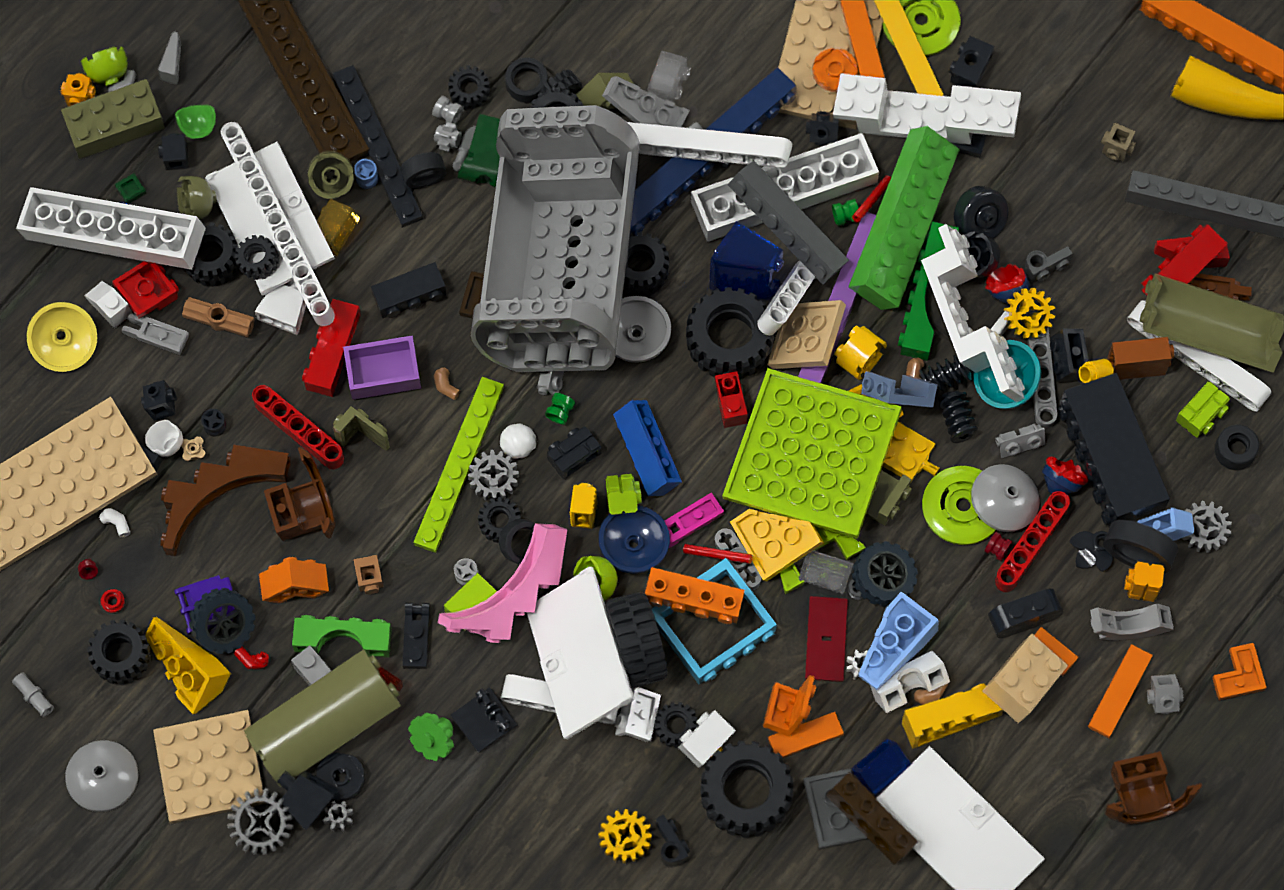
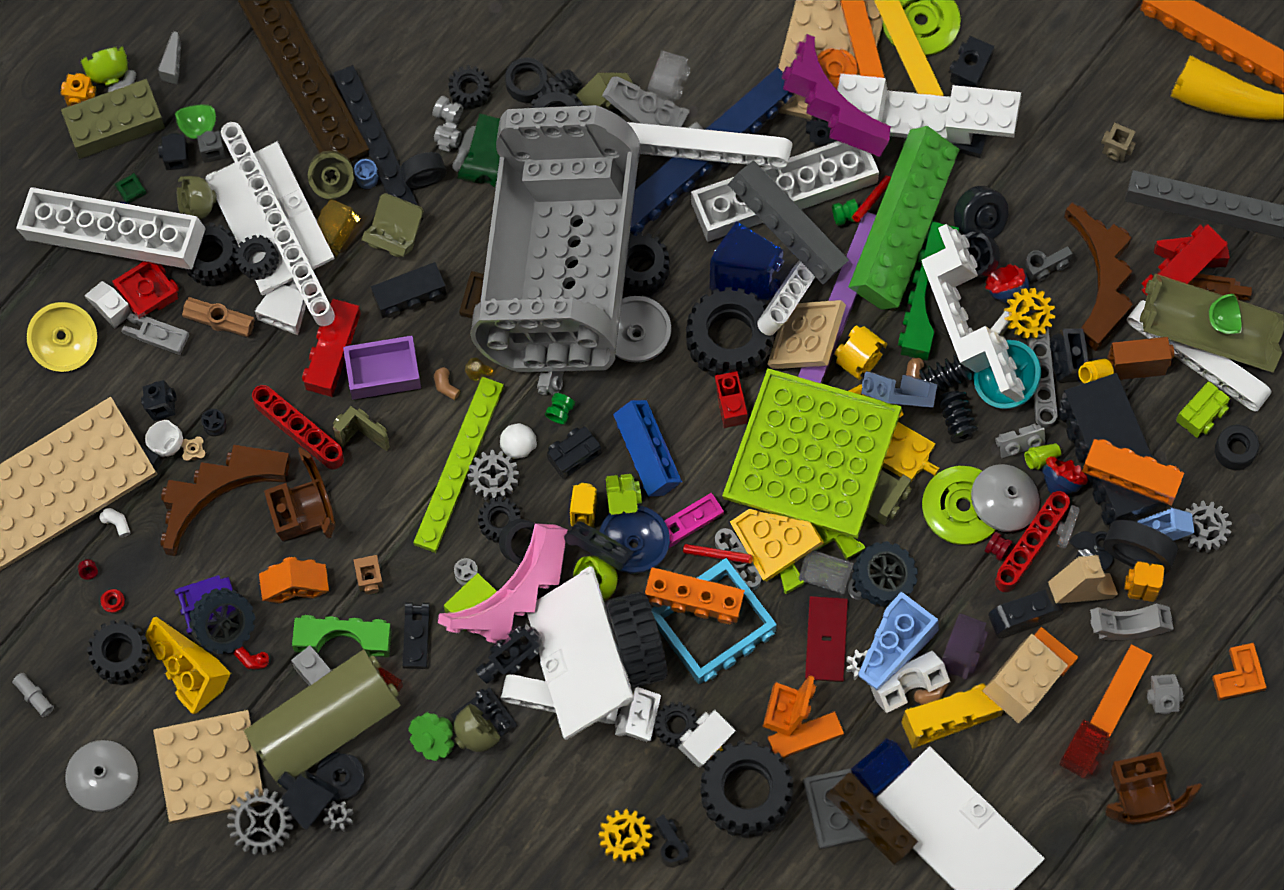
none -> dark grey brick [197,131,226,163]
none -> olive bracket [362,193,423,257]
none -> olive cylinder [454,704,500,752]
none -> clear yellow plate [465,358,493,381]
none -> black brick [476,624,542,684]
none -> black plate [564,521,634,571]
none -> magenta arch [782,34,891,157]
none -> clear purple brick [942,613,988,679]
none -> lime cone [1024,443,1061,470]
none -> tan arch [1048,555,1118,604]
none -> clear plate [1056,505,1080,549]
none -> clear red brick [1059,719,1110,779]
none -> reddish brown arch [1064,203,1133,352]
none -> orange brick [1082,439,1184,506]
none -> bright green helmet [1209,294,1242,334]

